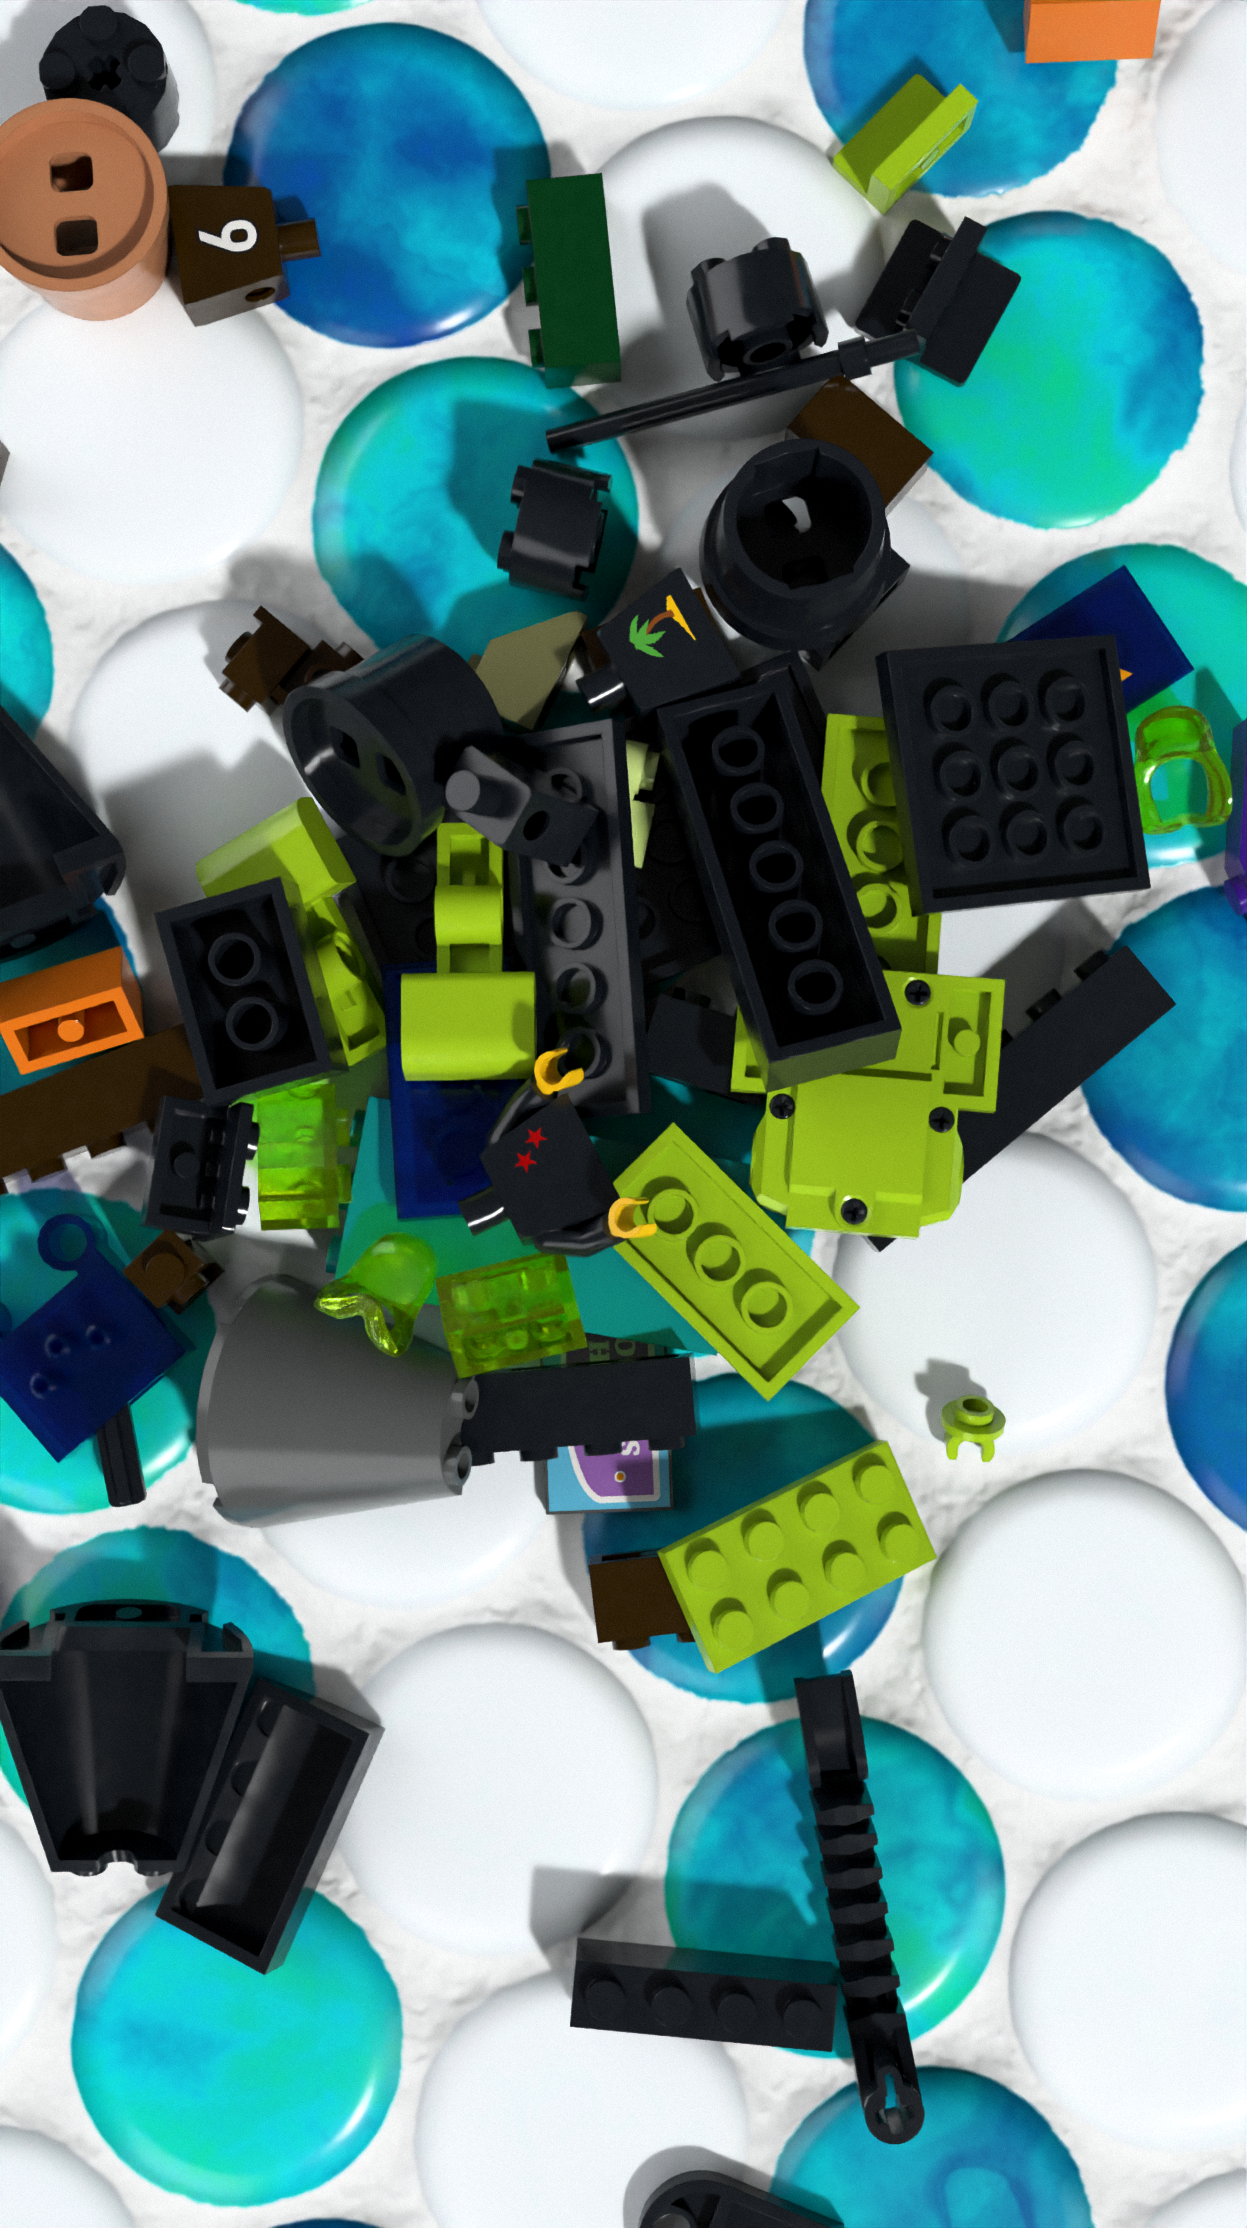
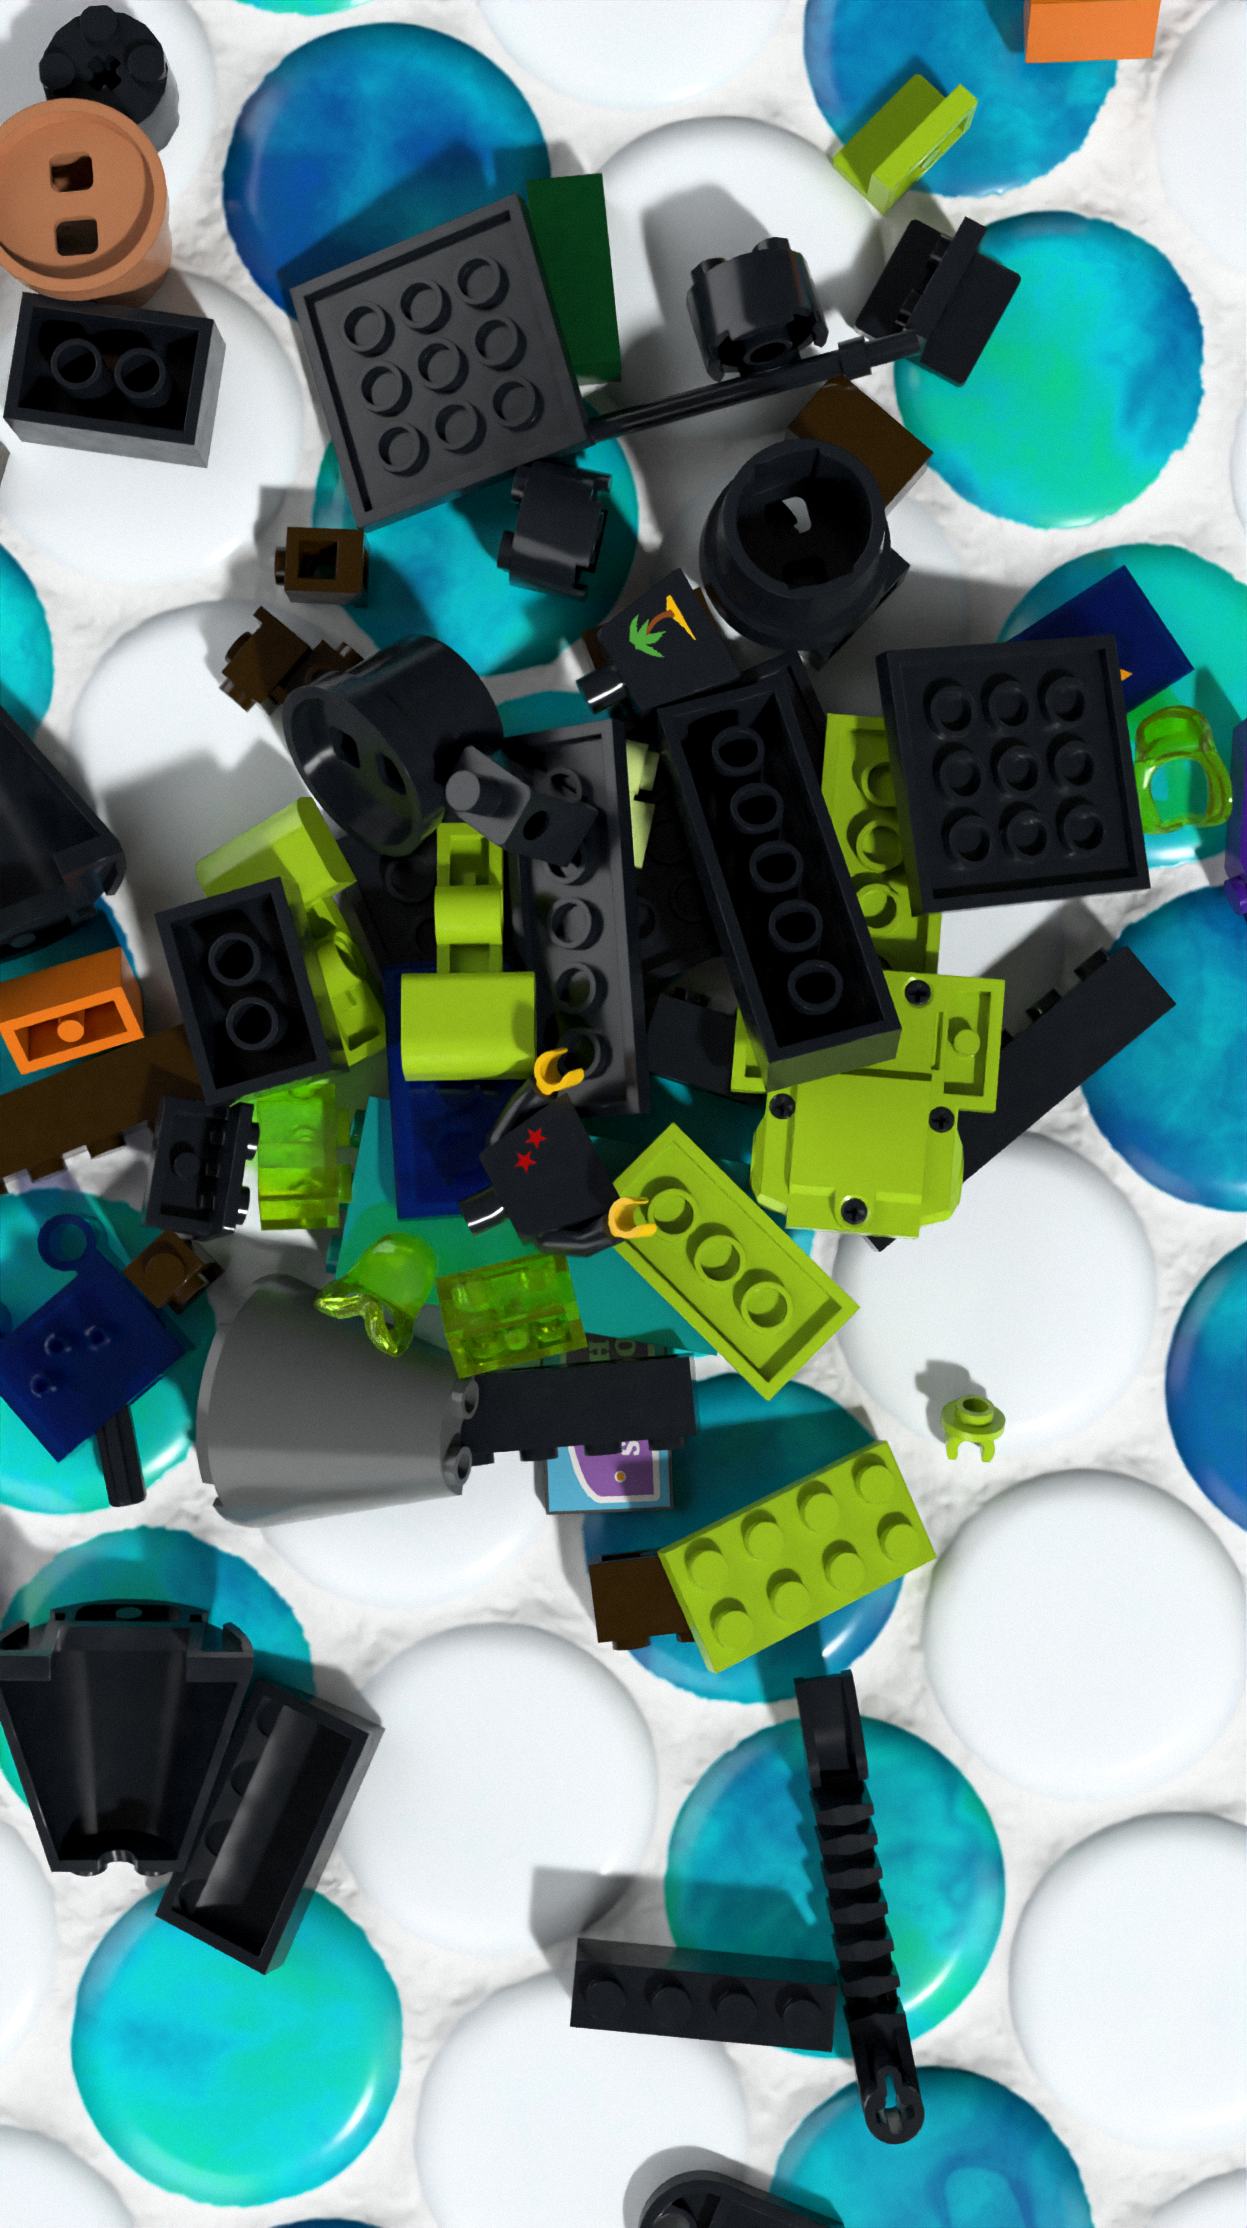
dark brown torso [167,185,322,327] -> none
olive slope [468,610,589,735] -> none
none -> black brick [3,292,226,468]
none -> dark brown brick [274,527,370,609]
none -> black plate [289,193,596,533]

